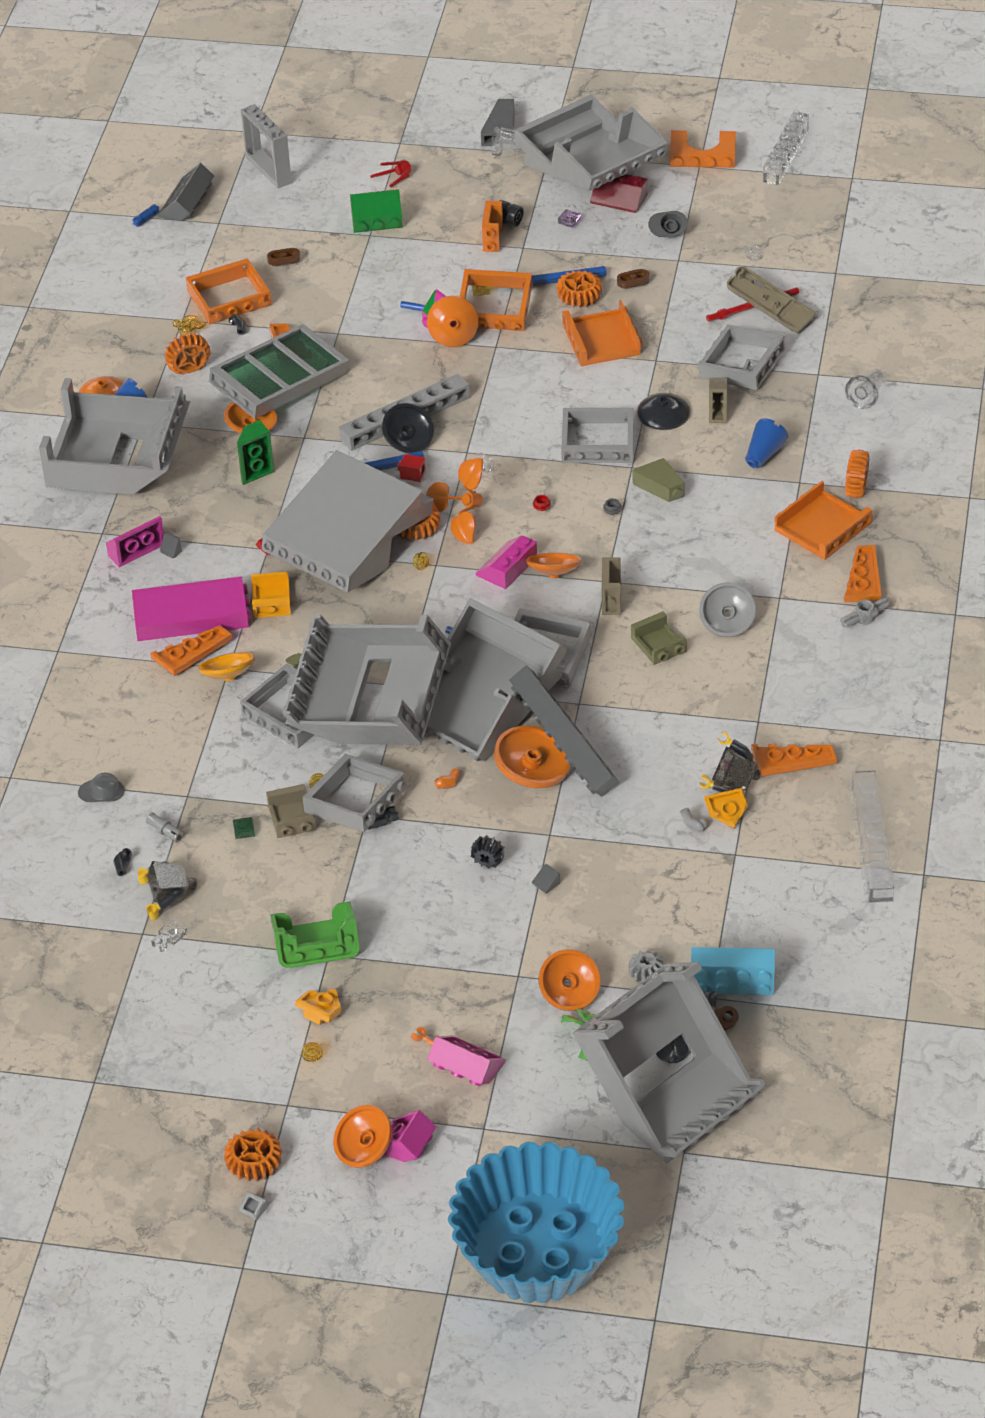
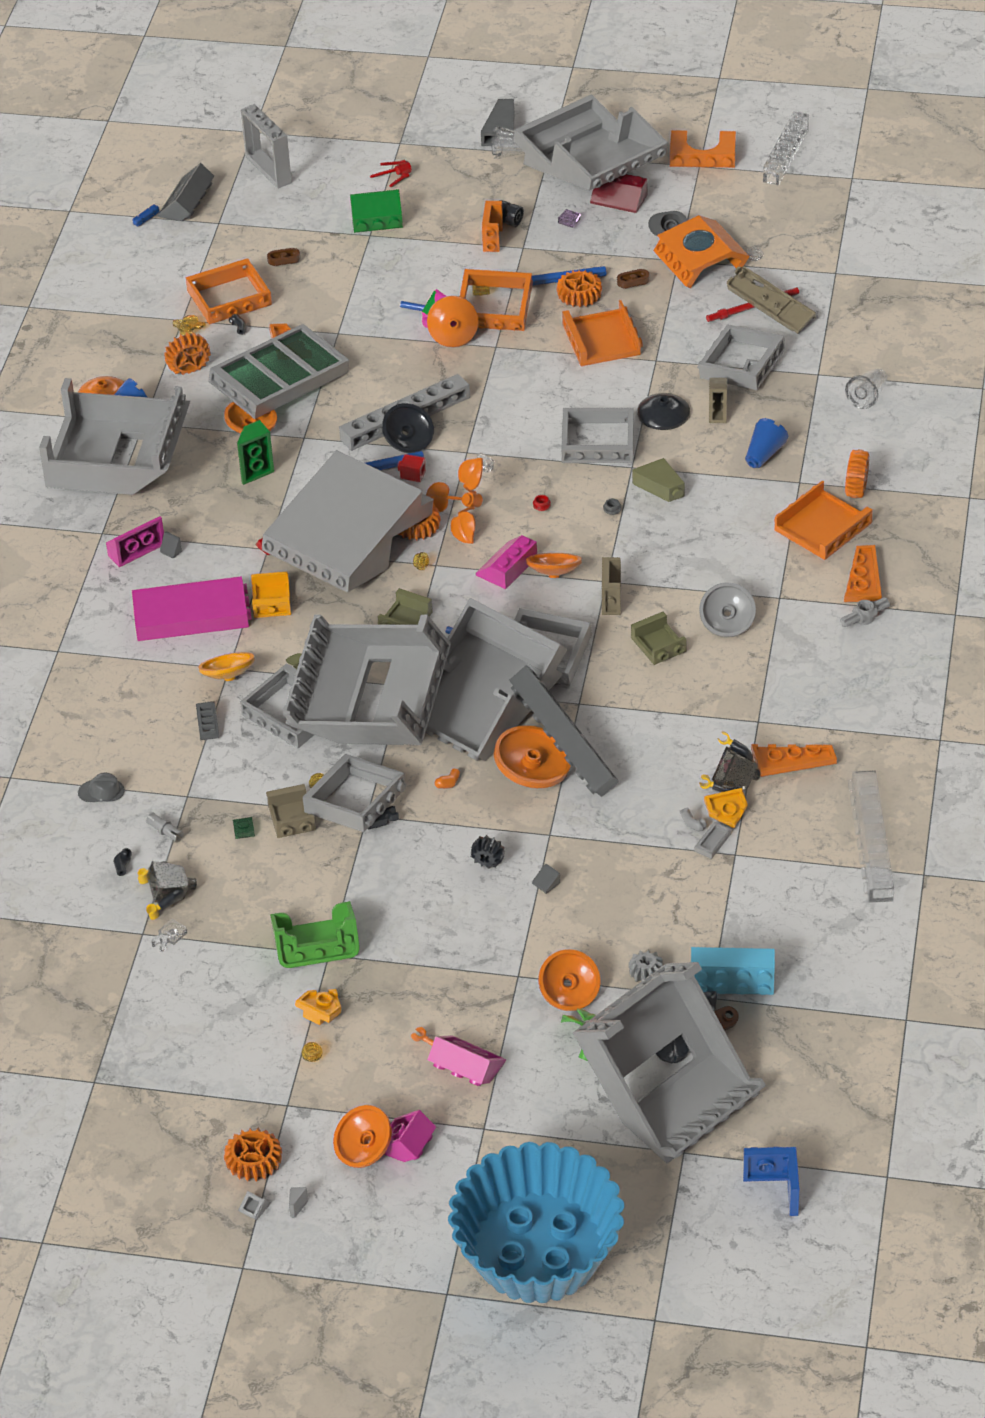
orange wing [150,625,232,676] -> none
none -> dark grey slope [196,701,219,741]
none -> light grey slope [289,1187,308,1218]
none -> olive panel [378,588,433,625]
none -> orange panel [653,215,750,288]
none -> light grey tile [694,822,732,859]
none -> blue bracket [743,1146,800,1216]

